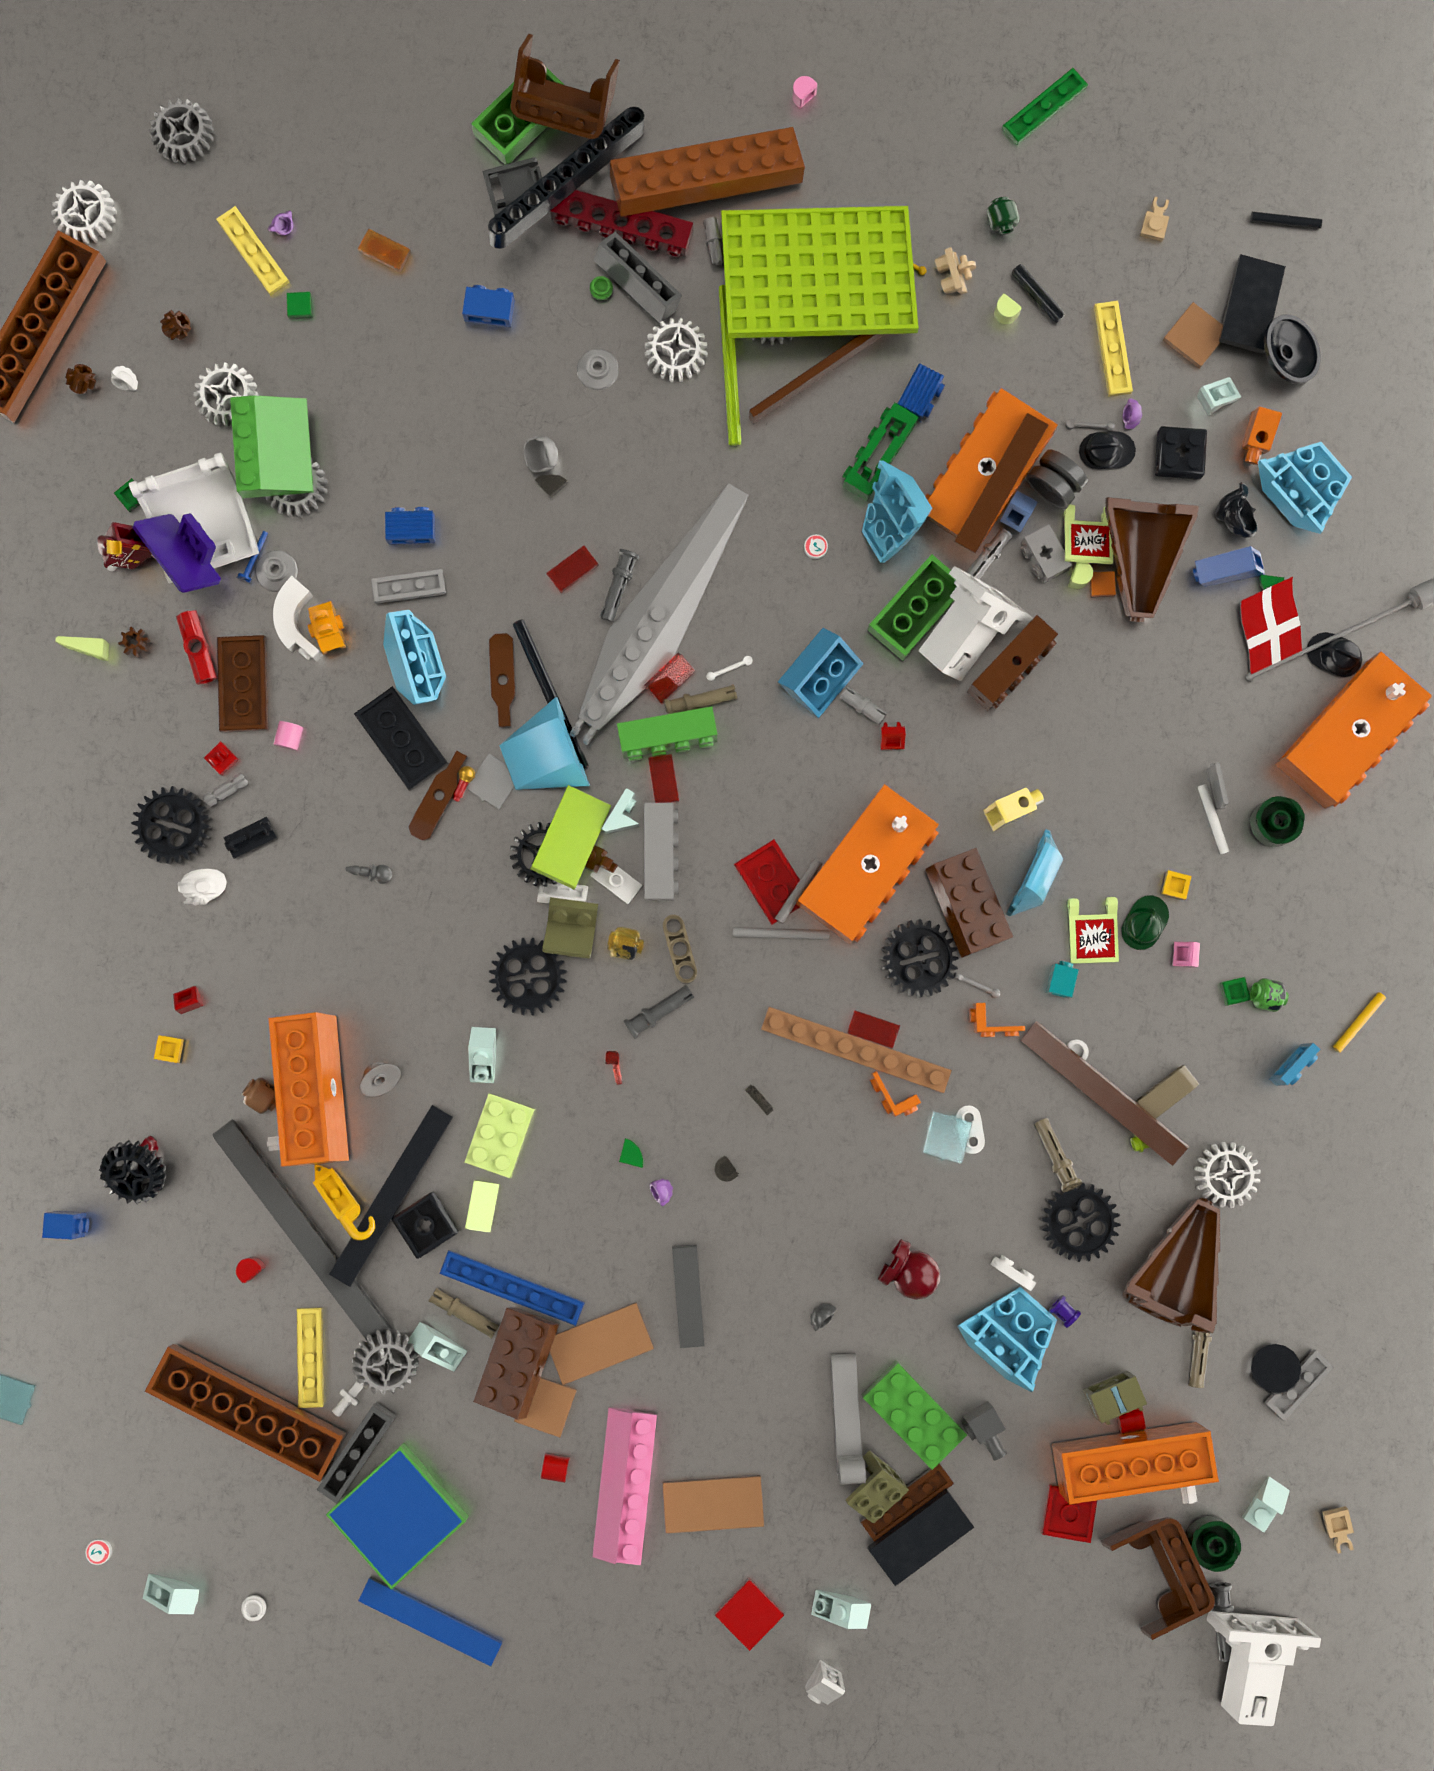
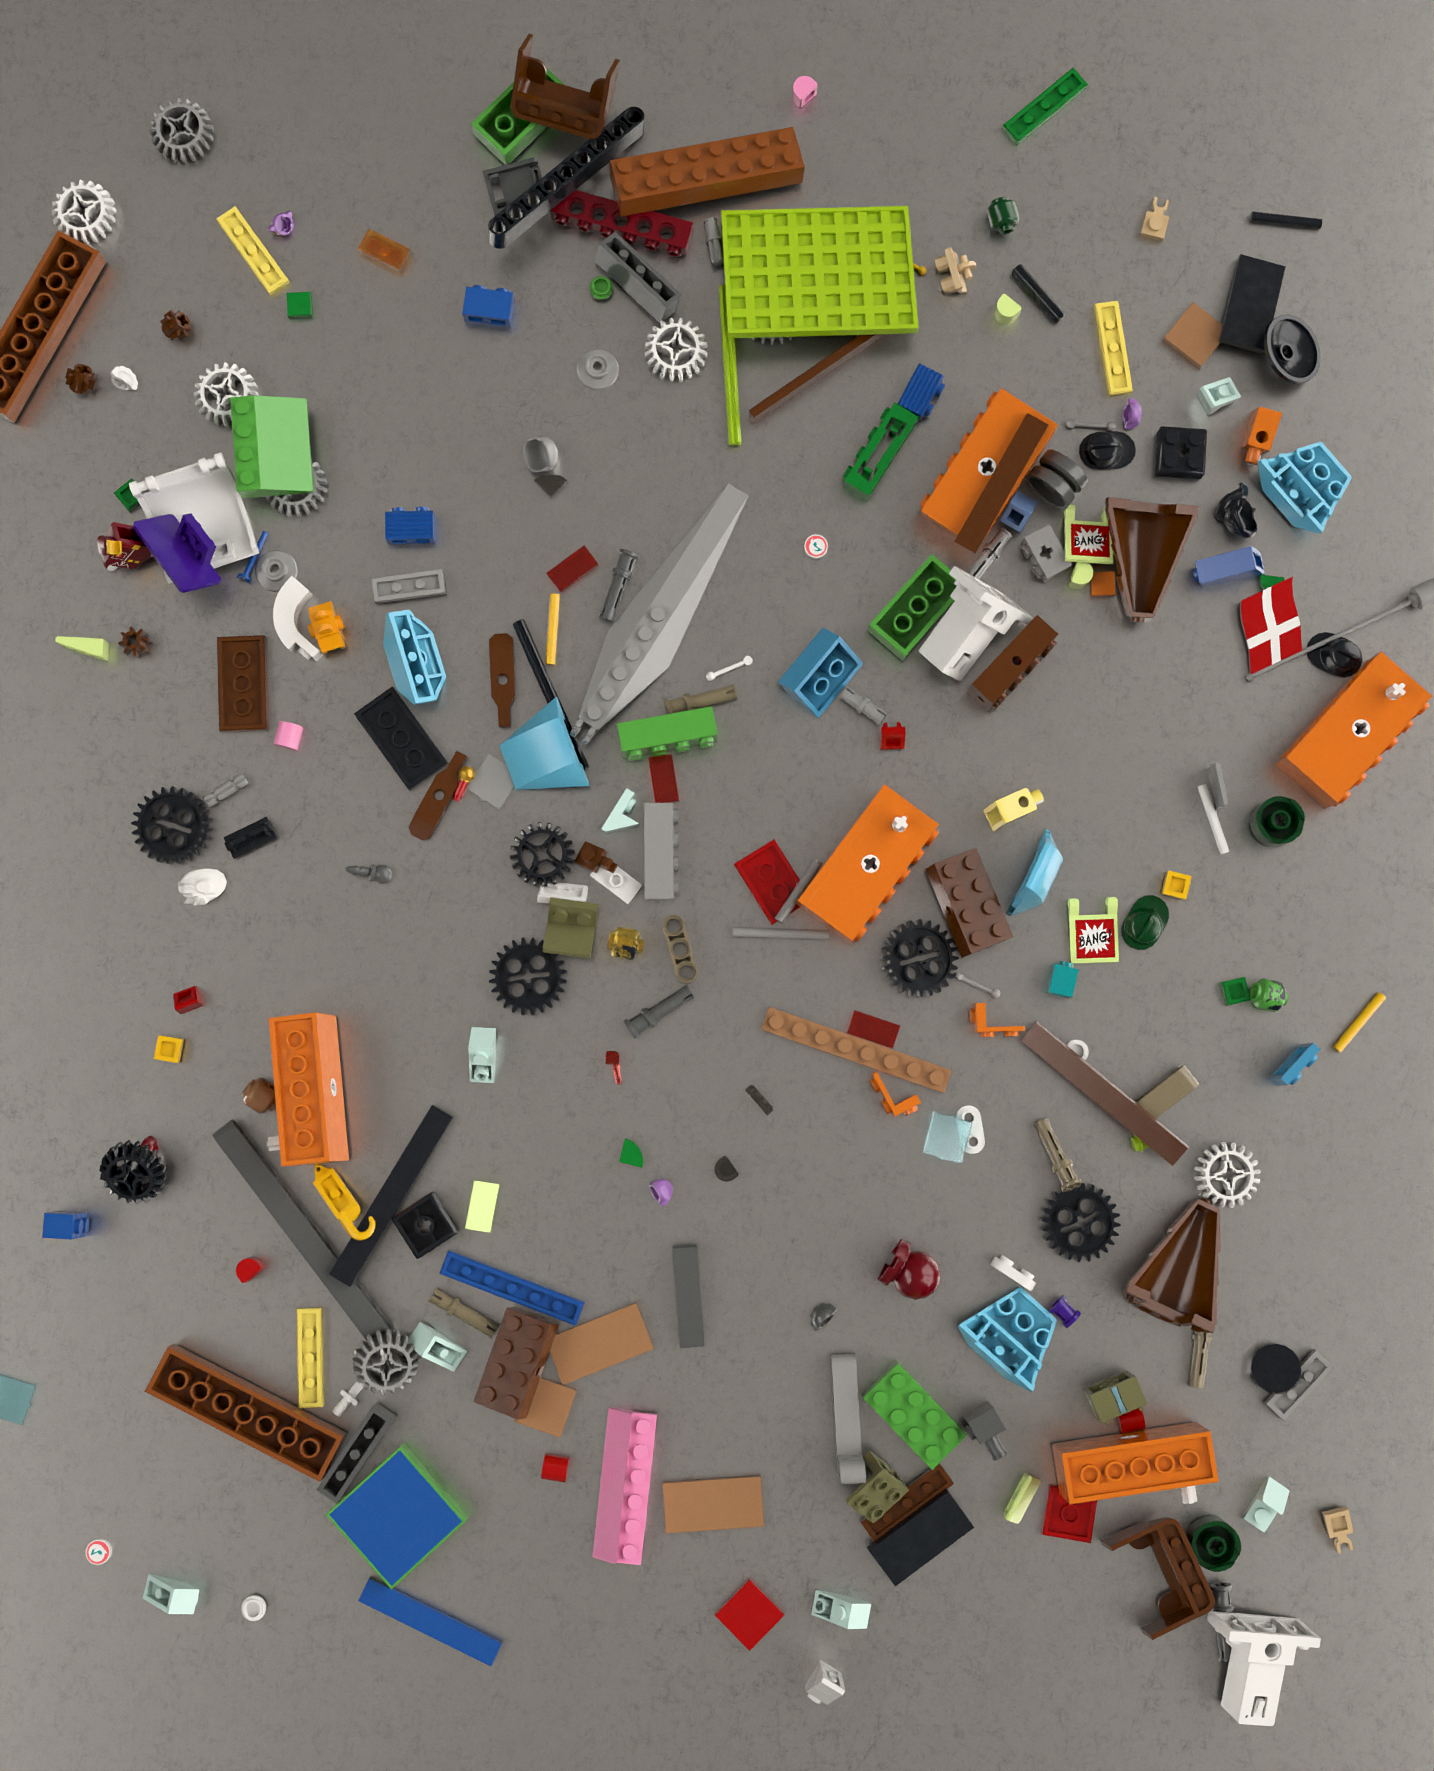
red piece [176,610,217,685] -> none
red tile [204,741,239,776] -> none
light grey piece [360,1062,401,1097] -> none
yellowish green plate [464,1093,535,1178] -> none
lime tile [530,785,612,890] -> none
clear red tile [644,652,695,703] -> none
medium azure wedge [862,461,932,563] -> none
bright pink brick [1173,942,1200,968] -> none
none -> yellow bar [545,593,559,665]
none -> yellowish green slope [1003,1472,1041,1524]

